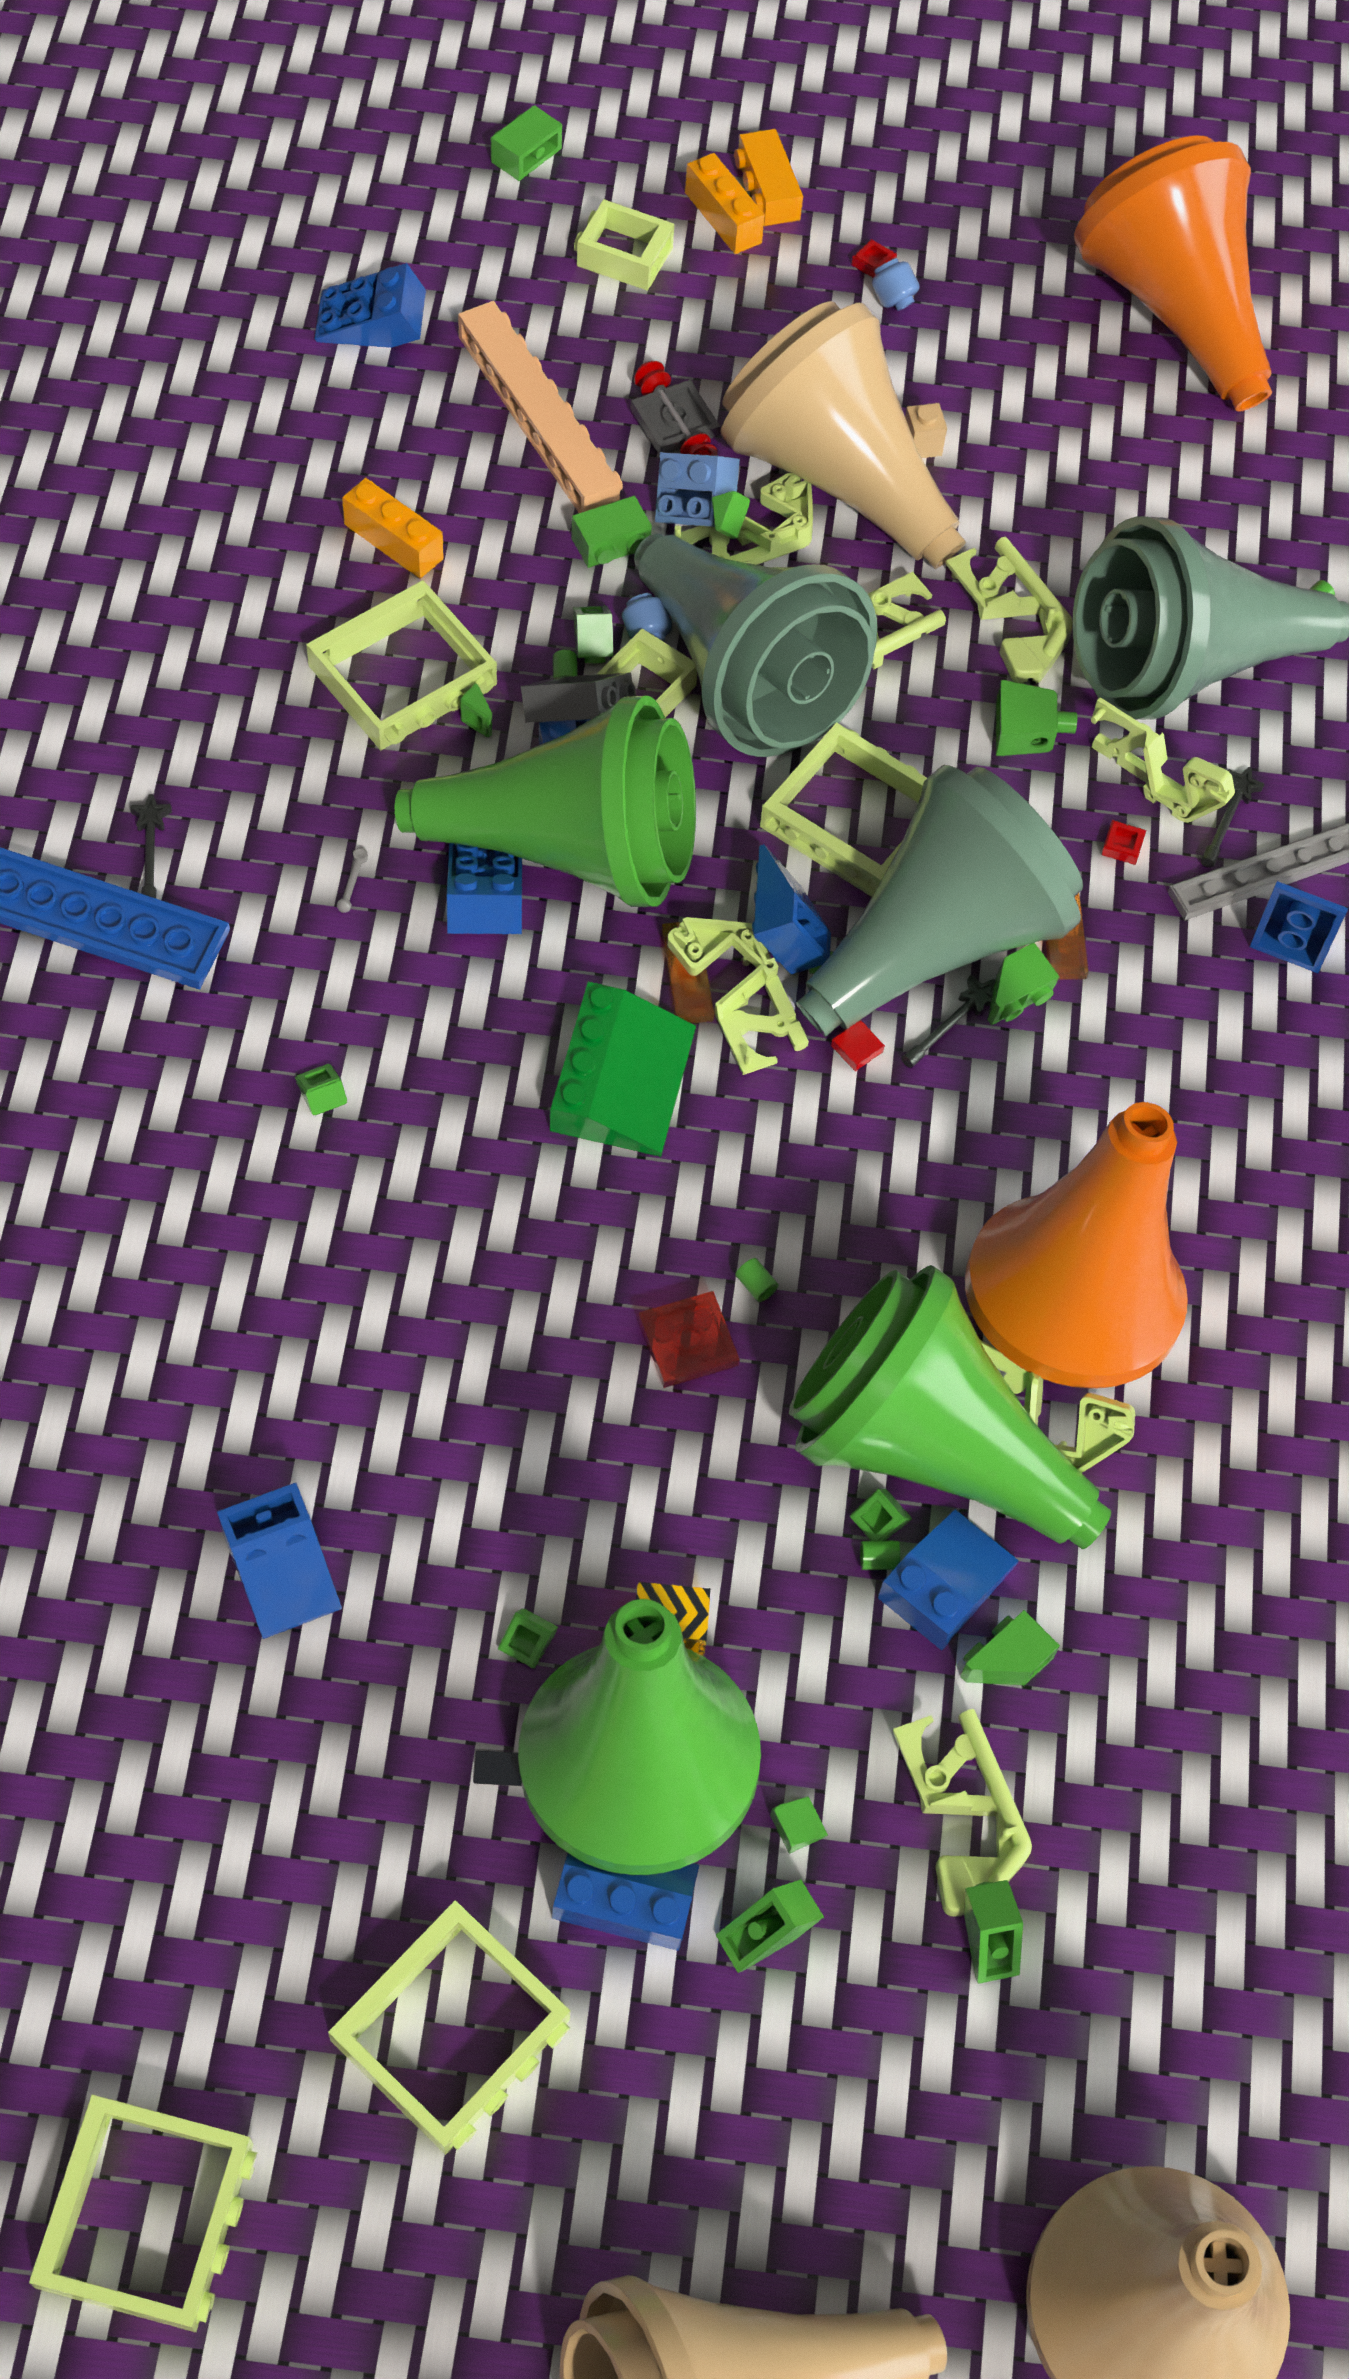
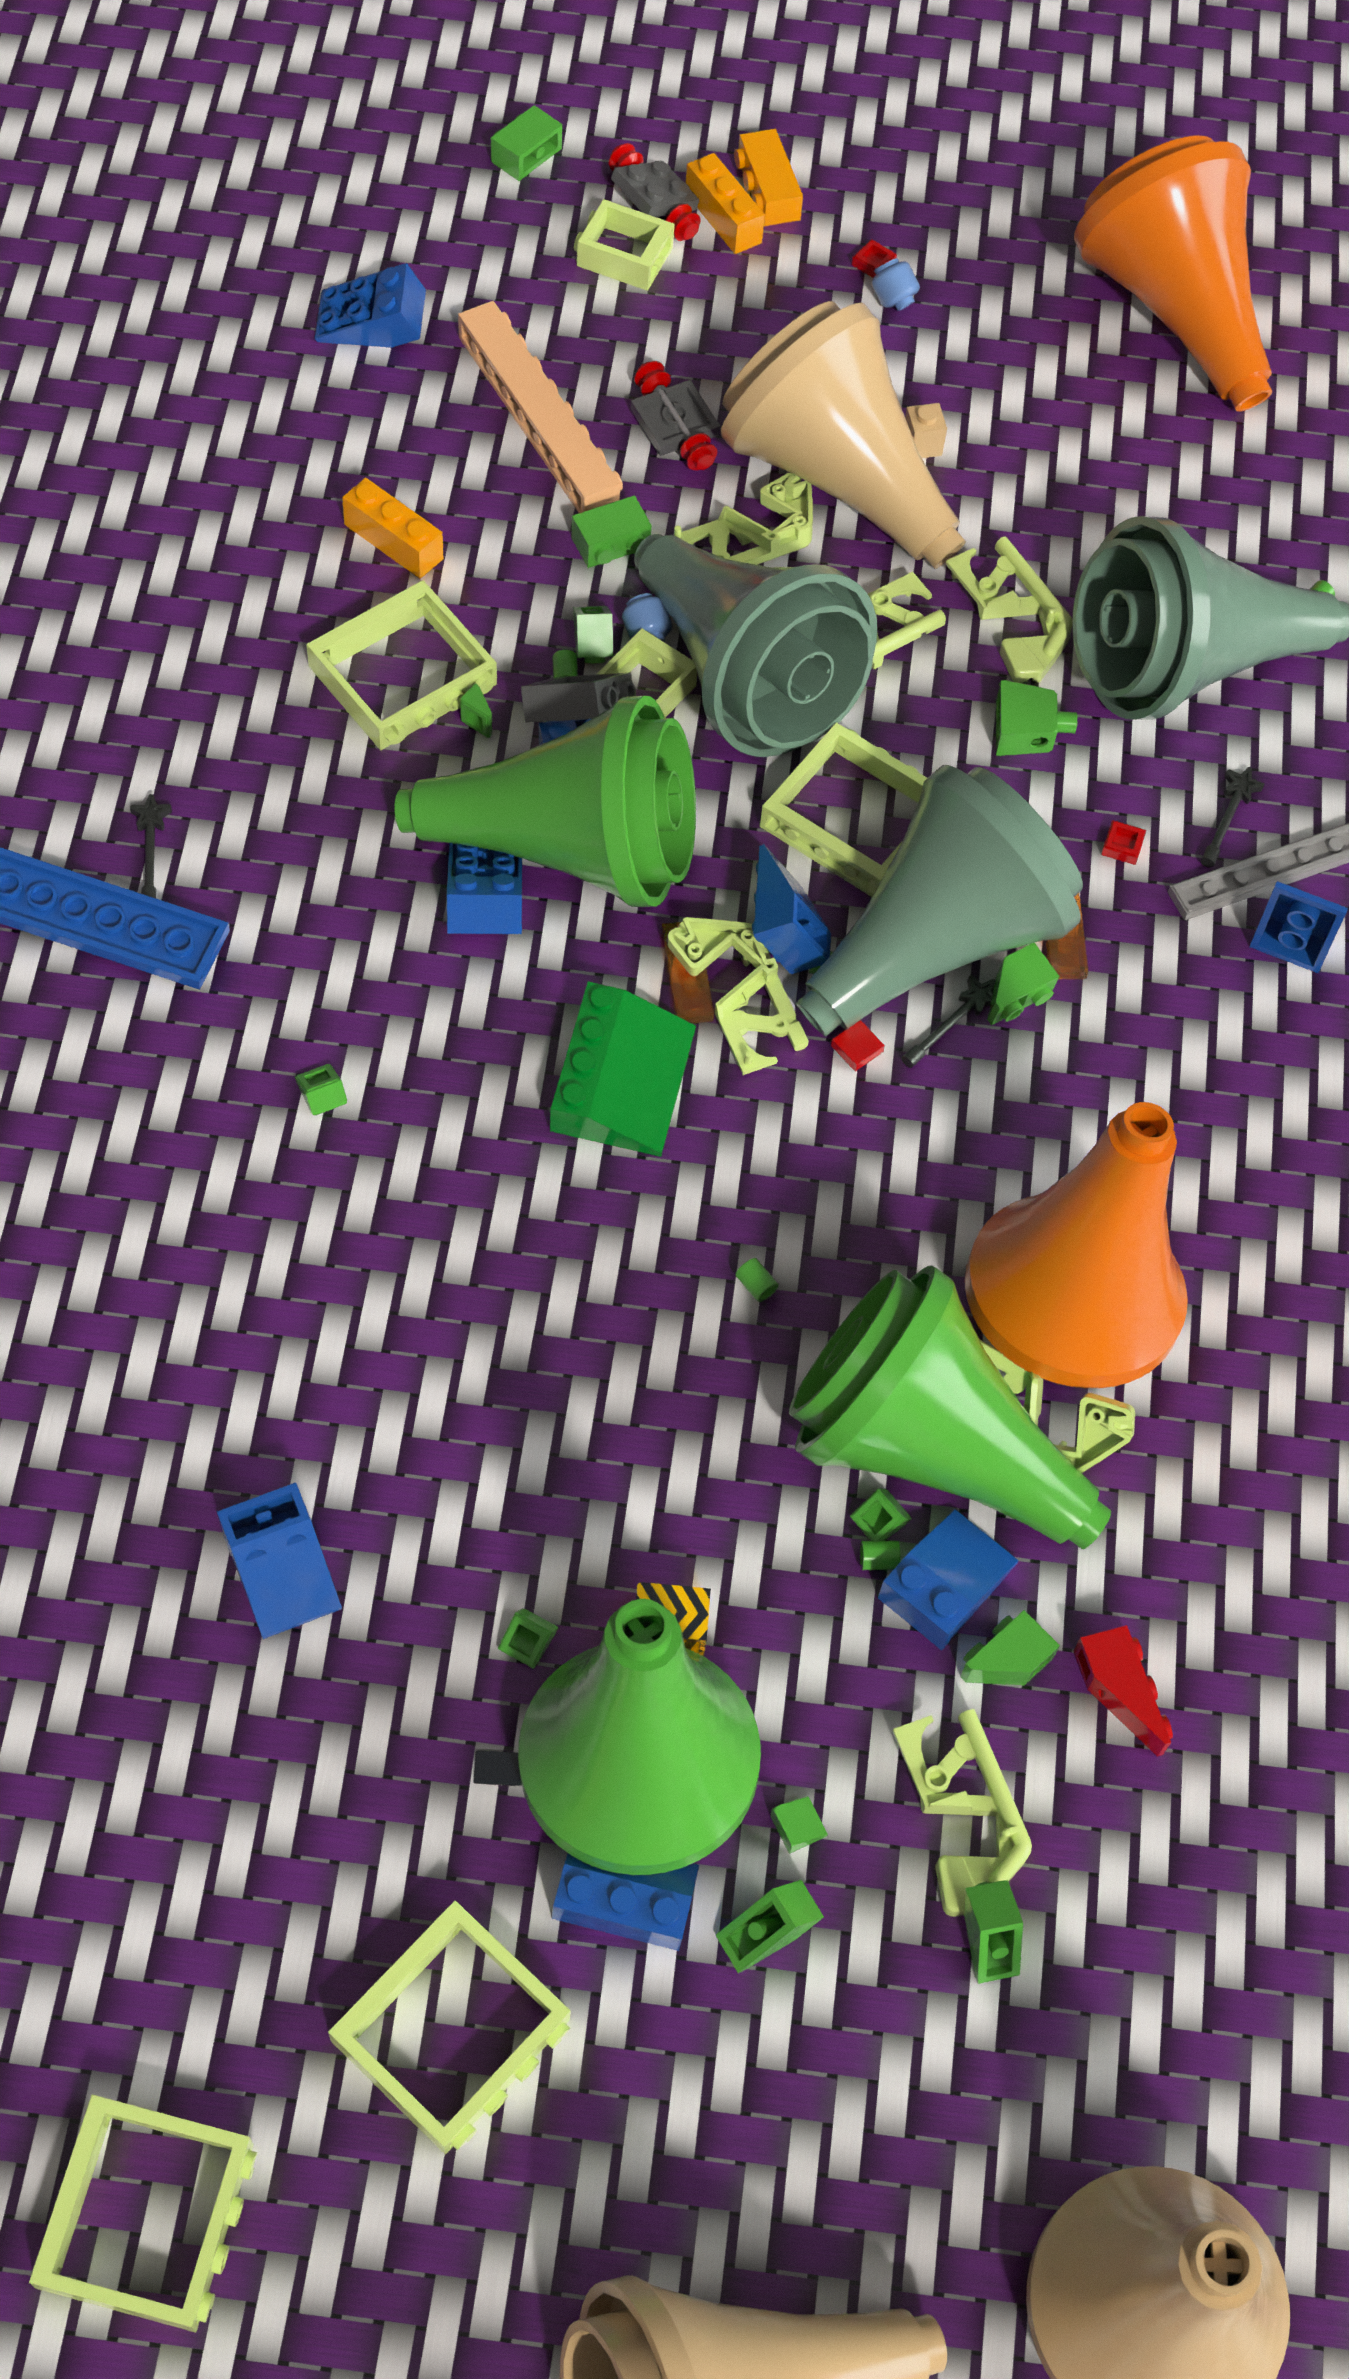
light grey hinge [337,848,368,913] -> none
clear red plate [638,1291,740,1388] -> none
medium blue slope [655,452,740,527] -> none
bright green slope [712,491,750,539] -> none
yellowish green piece [1091,697,1235,823] -> none
none -> dark grey plate [609,143,701,241]
none -> red slope [1073,1625,1173,1757]

